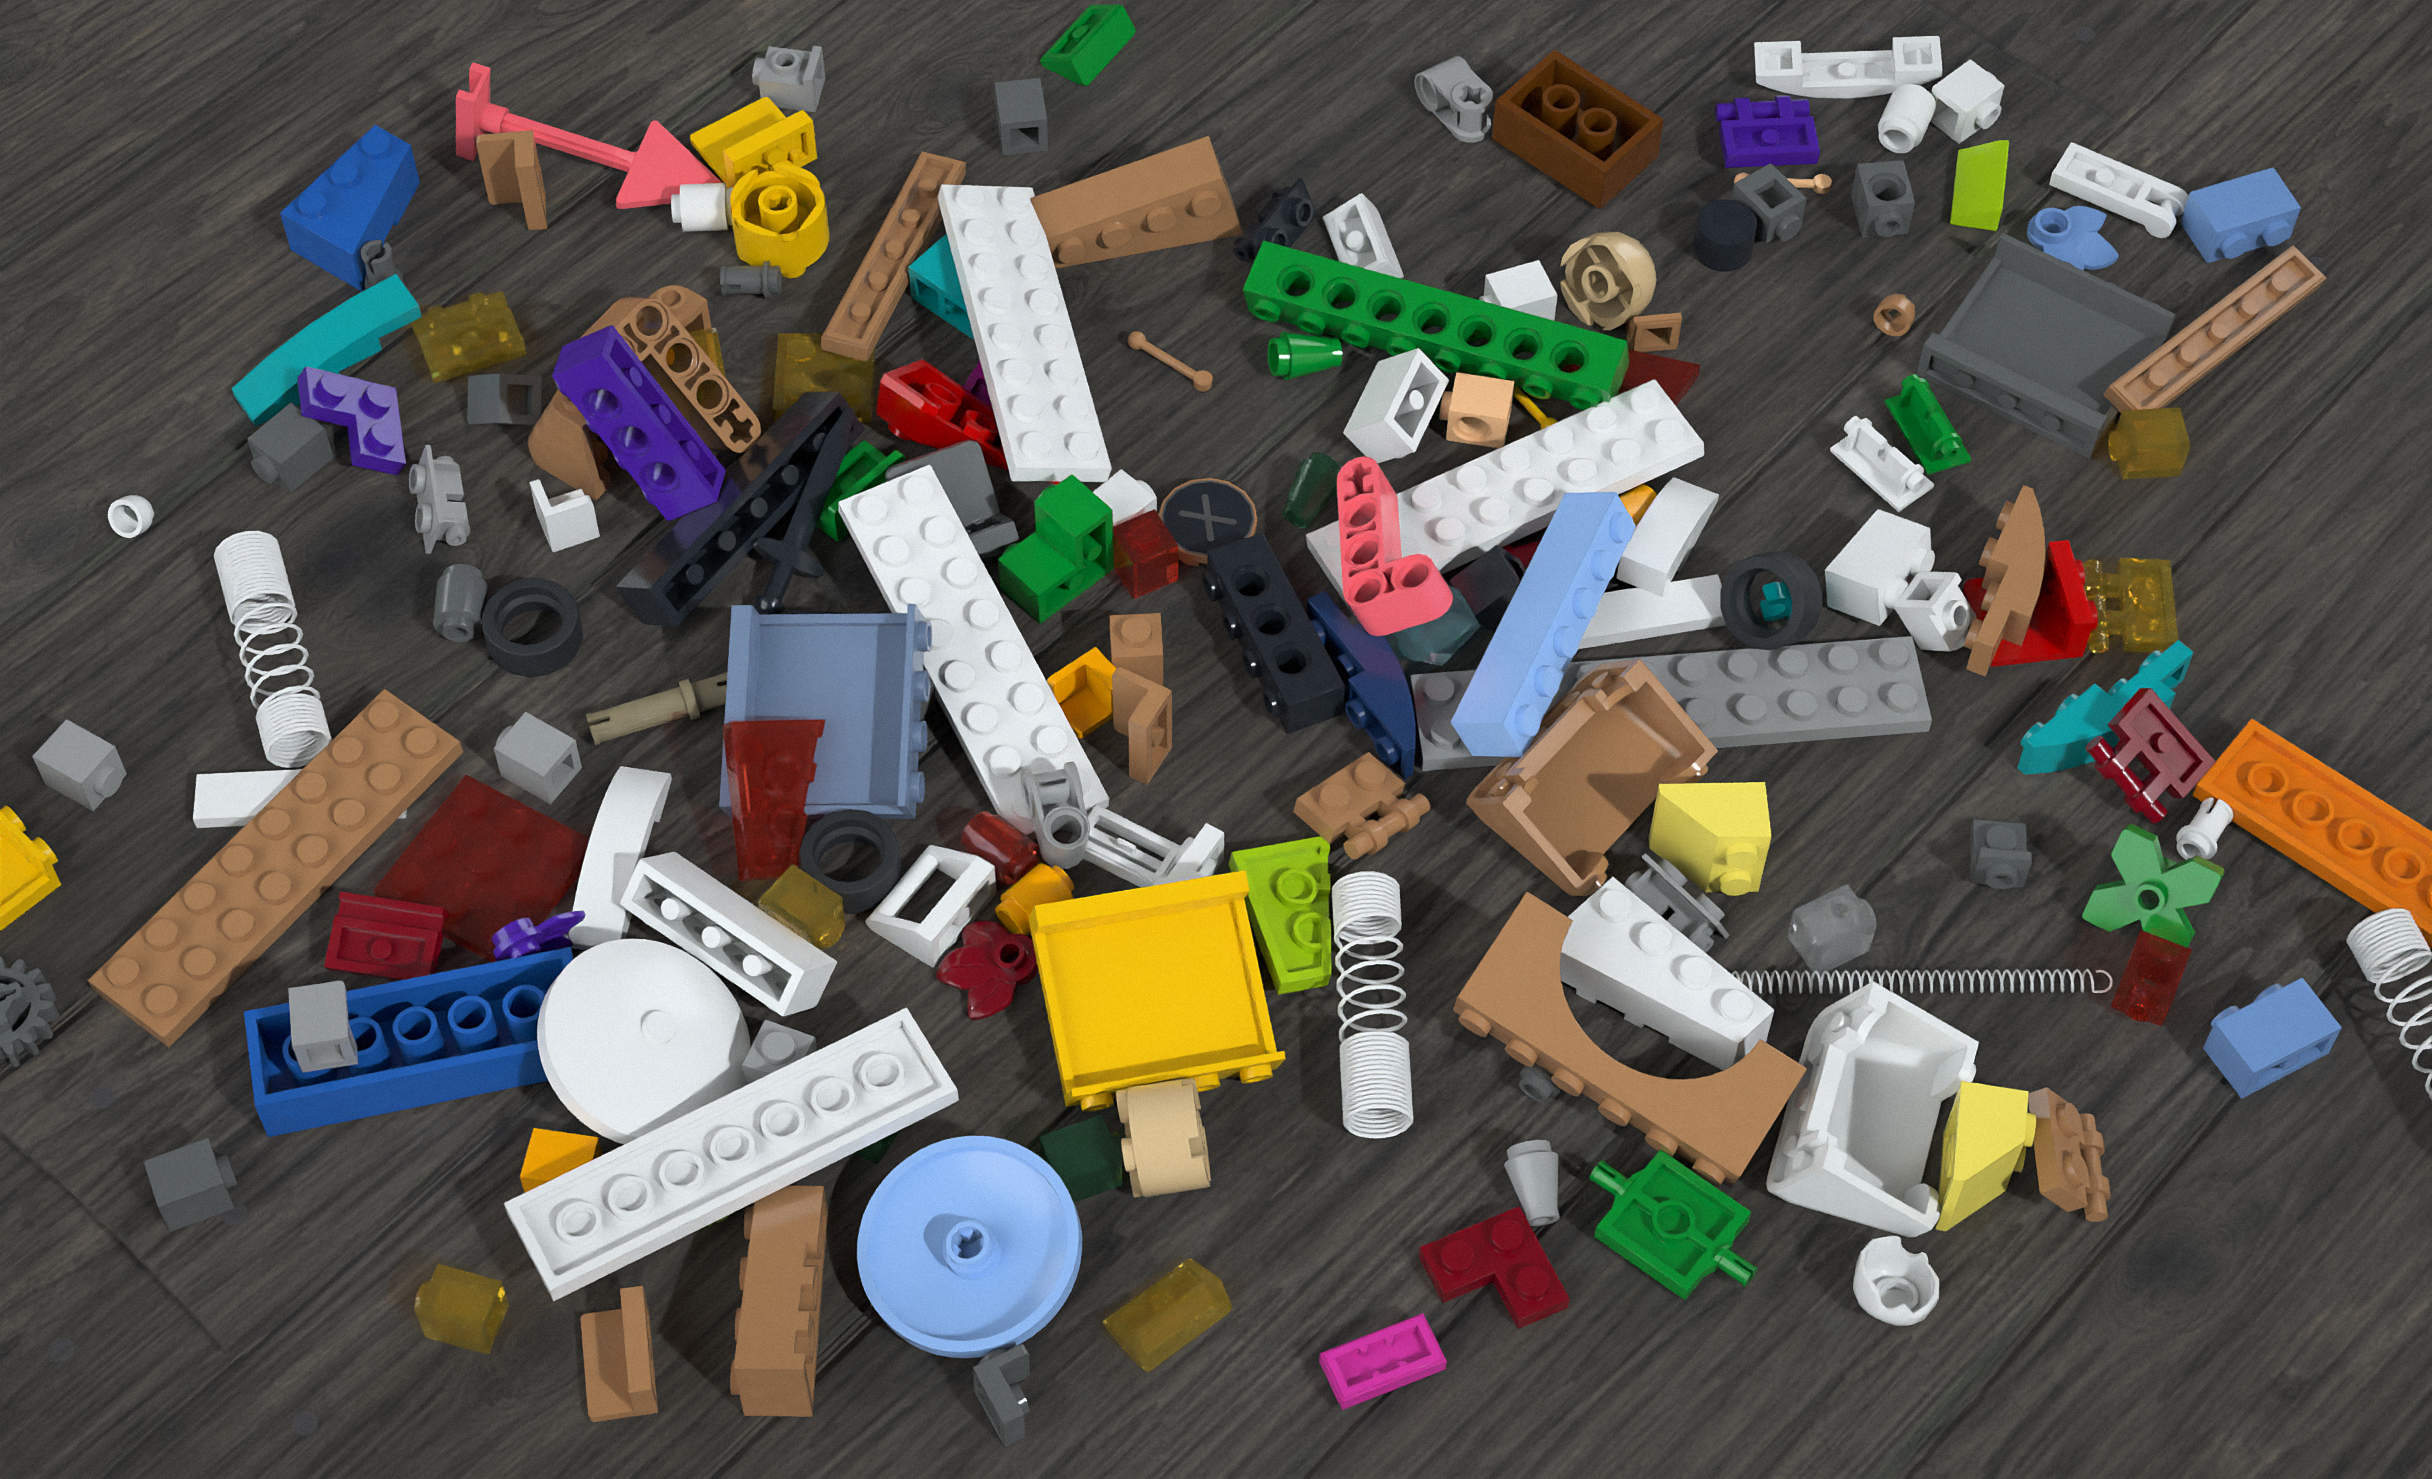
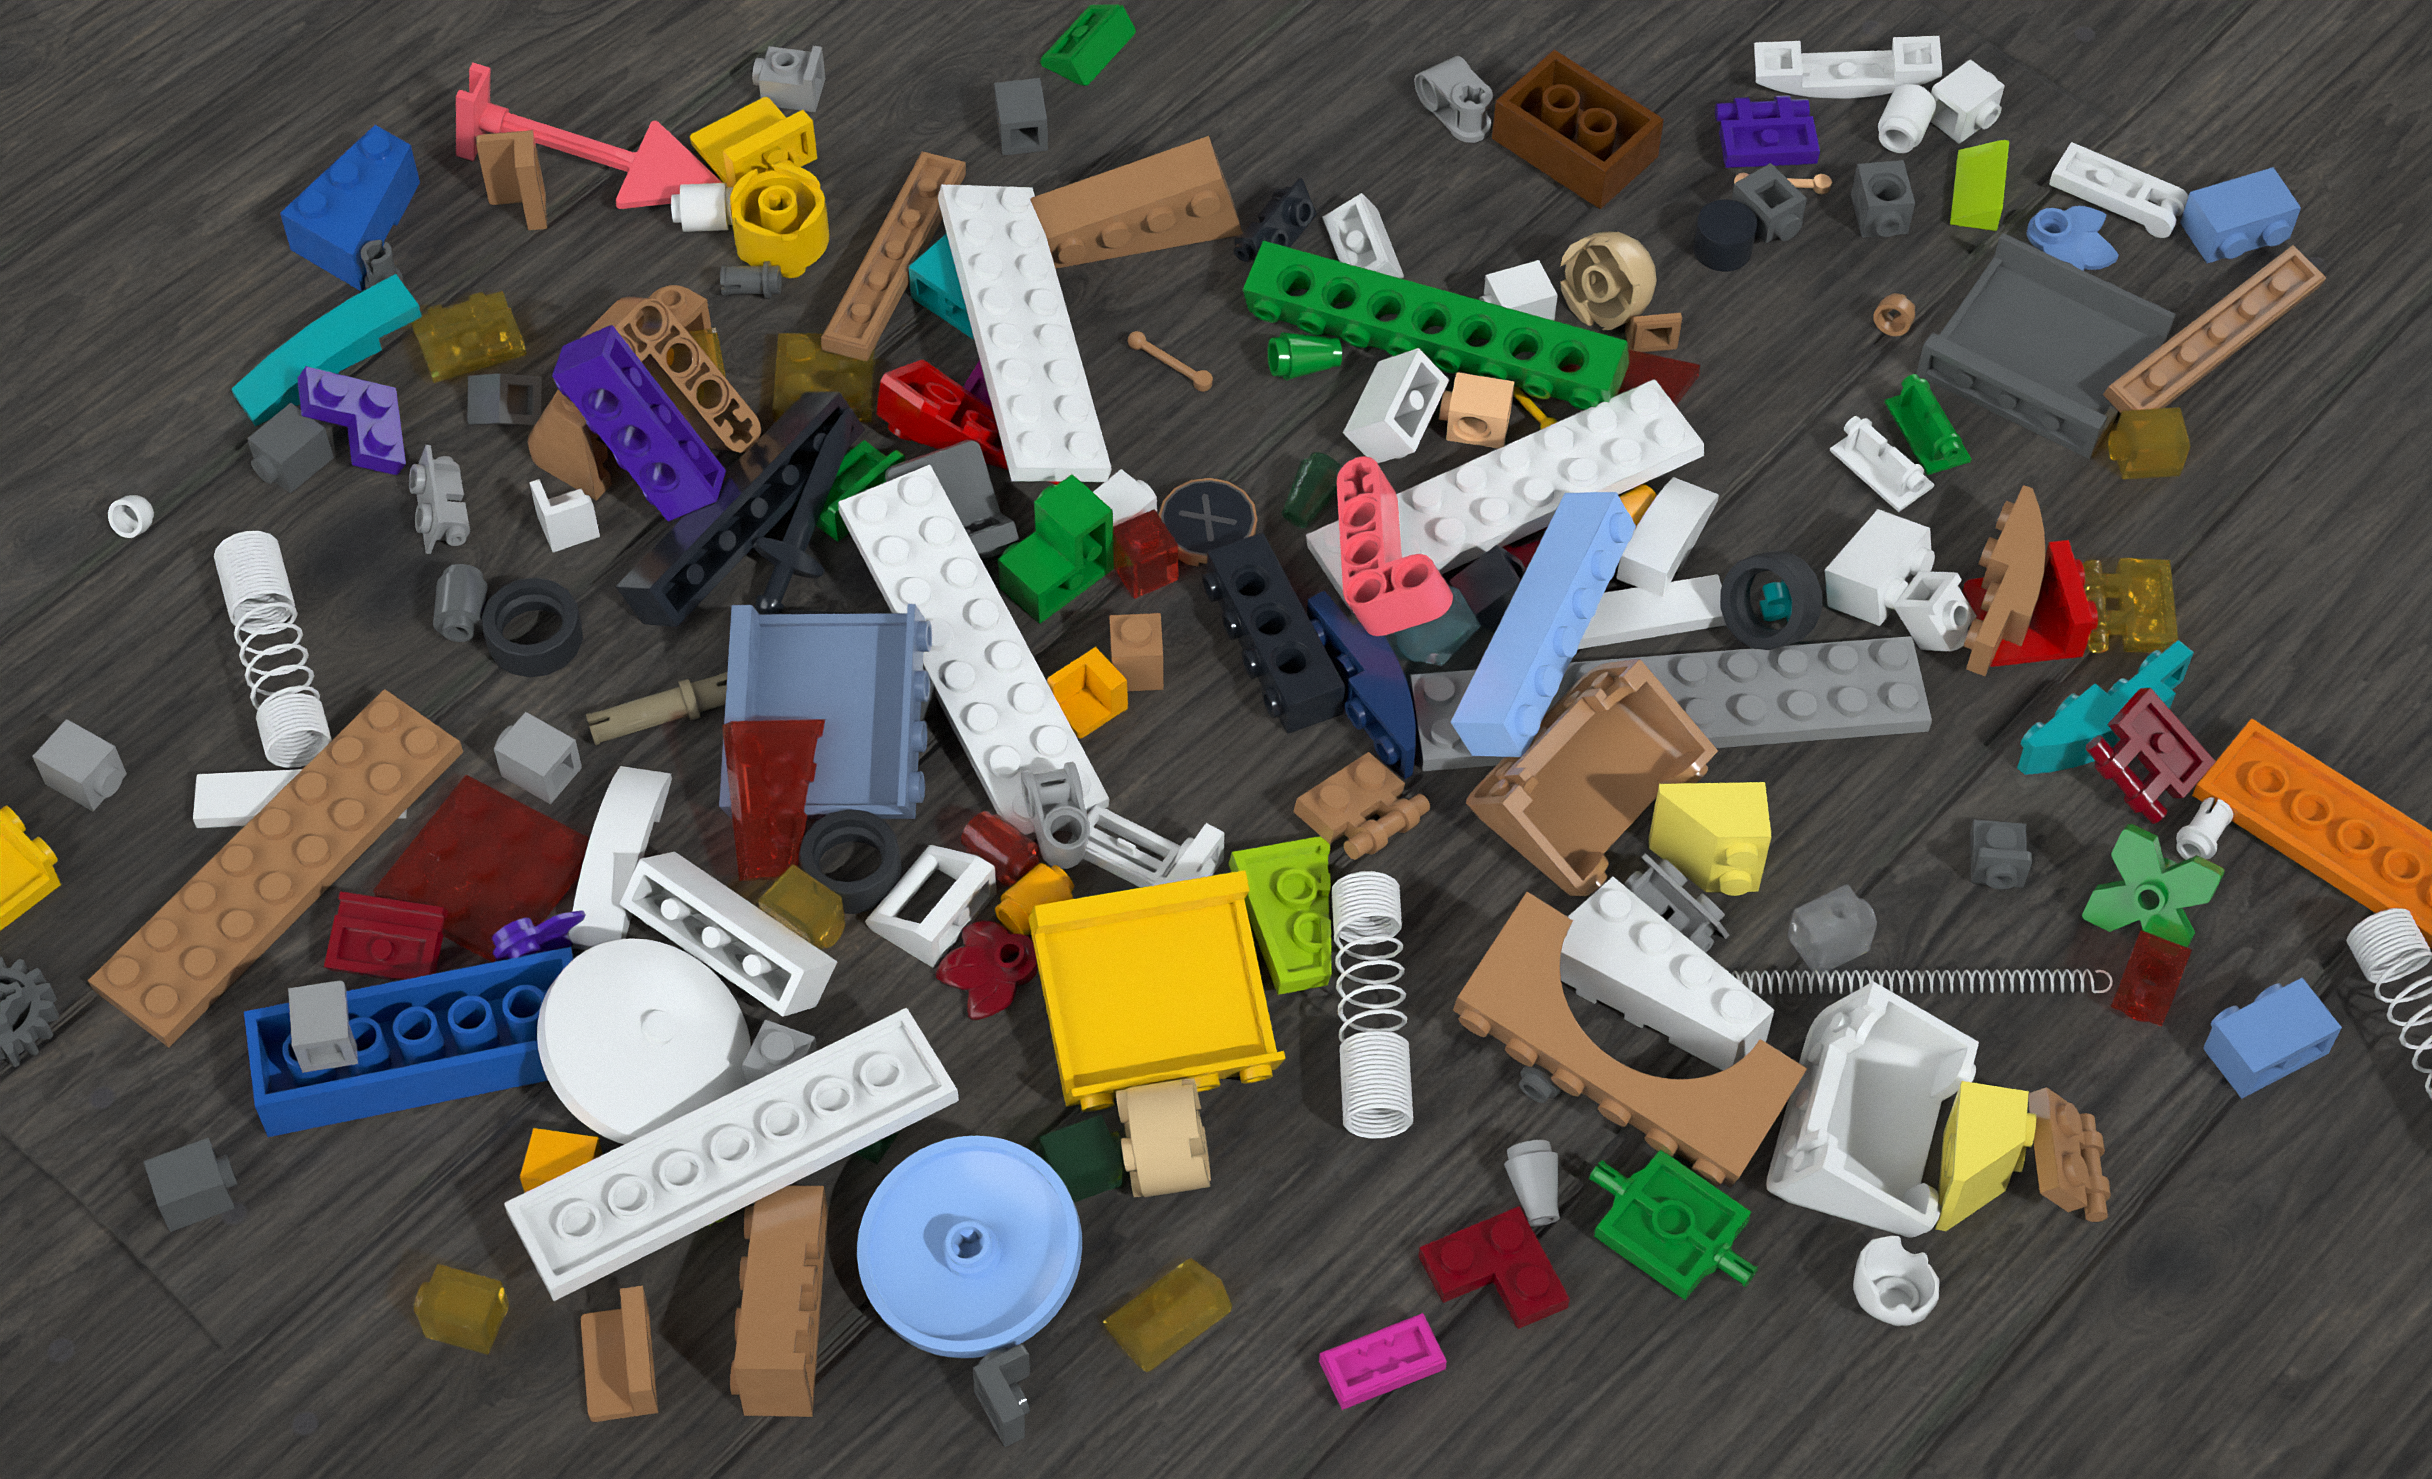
medium nougat panel [1112,667,1172,785] -> none

